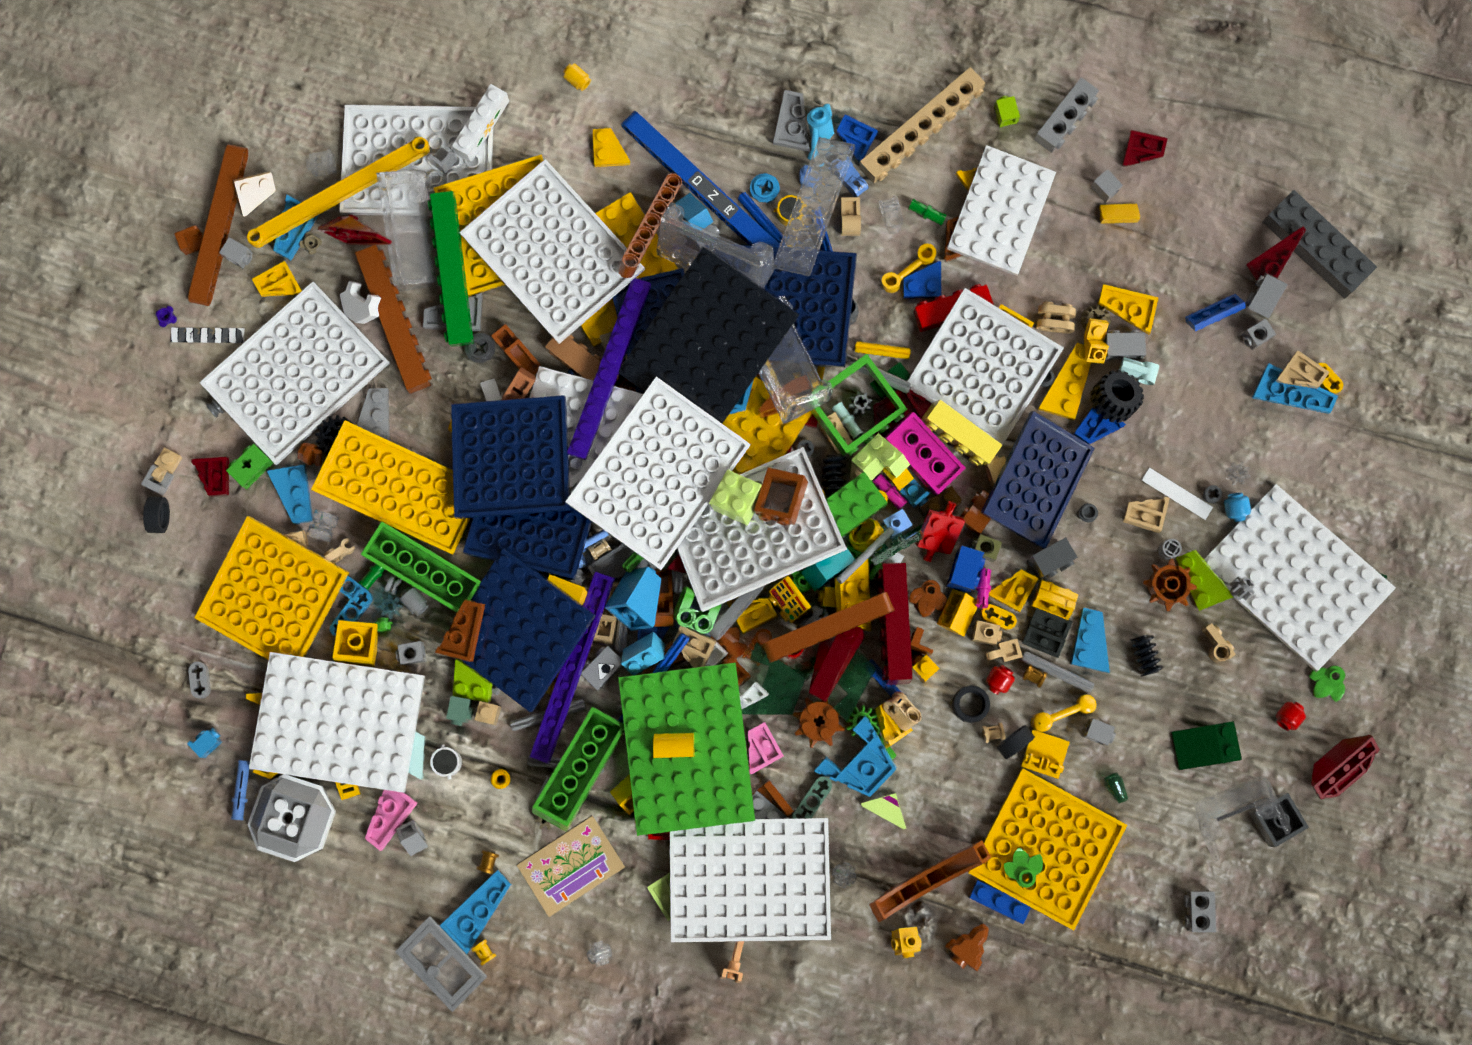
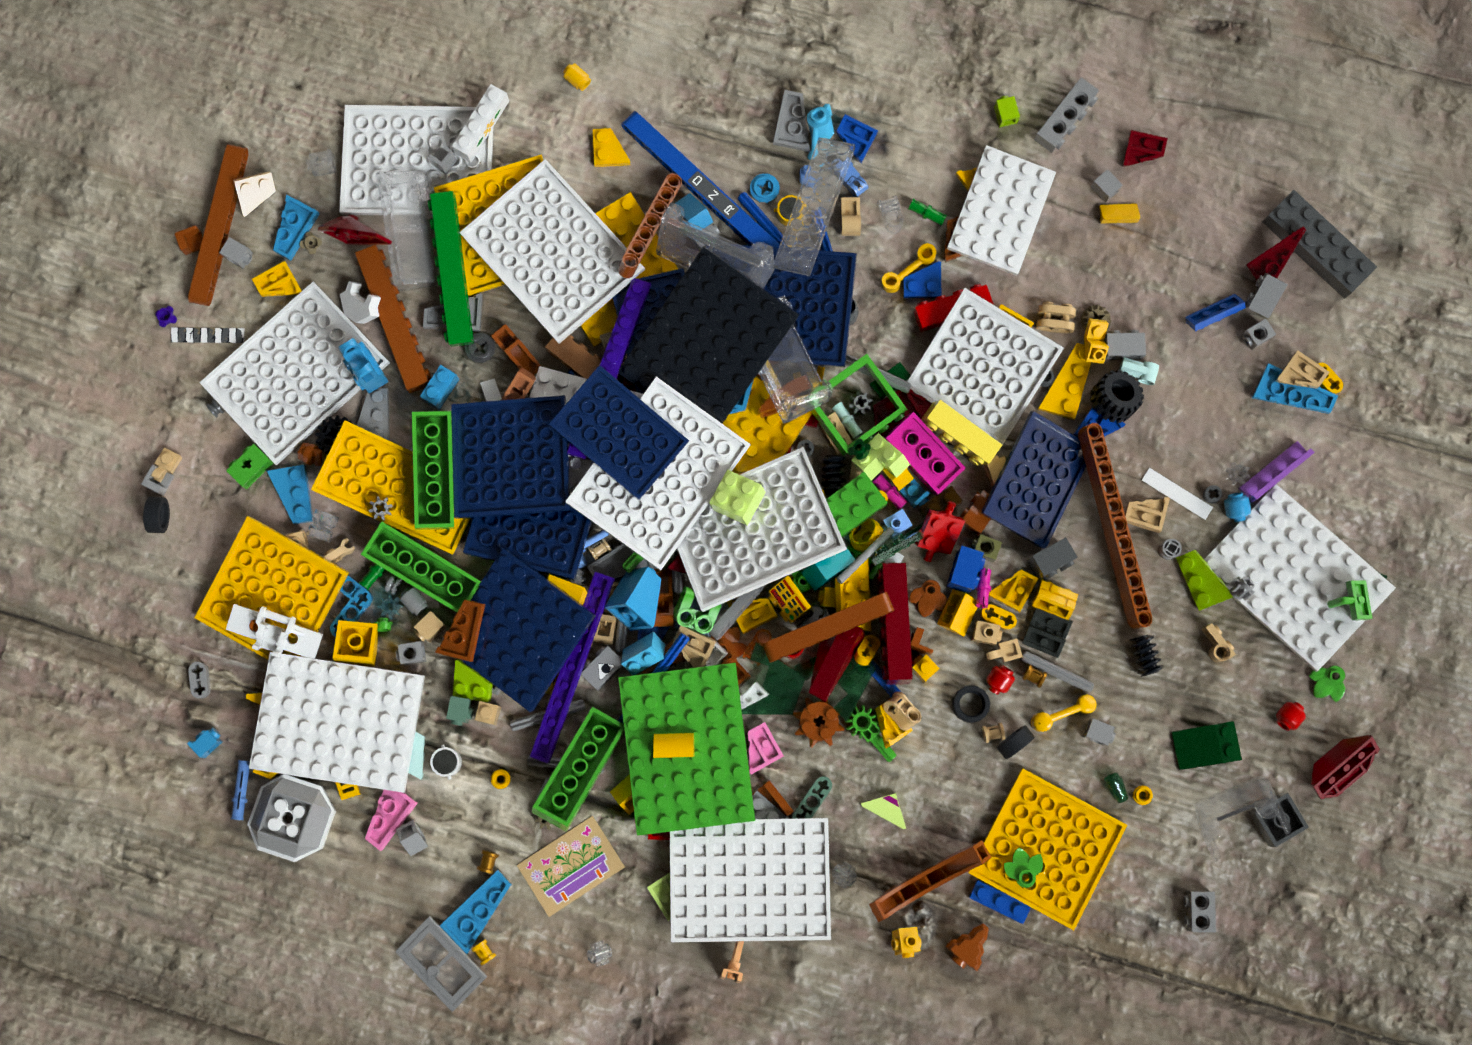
dark red wing [191,457,229,497] -> none
yellow piece [247,137,430,248] -> none
dark orange window [754,467,808,526] -> none
dark azure wing [814,716,897,797] -> none
yellow axle [854,341,911,359] -> none
tan brick [859,67,985,183] -> none
yellow hinge [1021,729,1070,779] -> none
dark azure wing [1071,608,1110,673] -> none
dark grey plate [1078,503,1098,523] -> none
yellow wing [1098,284,1158,335] -> none
dark orange brick [1143,559,1197,612] -> none
none -> white piece [226,604,323,659]
none -> dark azure brick [338,338,389,394]
none -> light grey gear [369,496,393,521]
none -> bright green brick [412,411,454,530]
none -> tan brick [414,611,447,642]
none -> dark azure brick [420,365,460,411]
none -> dark blue plate [549,365,689,501]
none -> dark green plate [848,439,871,460]
none -> yellow beam [854,635,880,666]
none -> dark orange beam [1078,423,1152,629]
none -> yellow plate [1133,785,1153,805]
none -> medium lavender fence [1238,441,1315,503]
none -> bright green plate [1327,580,1373,620]

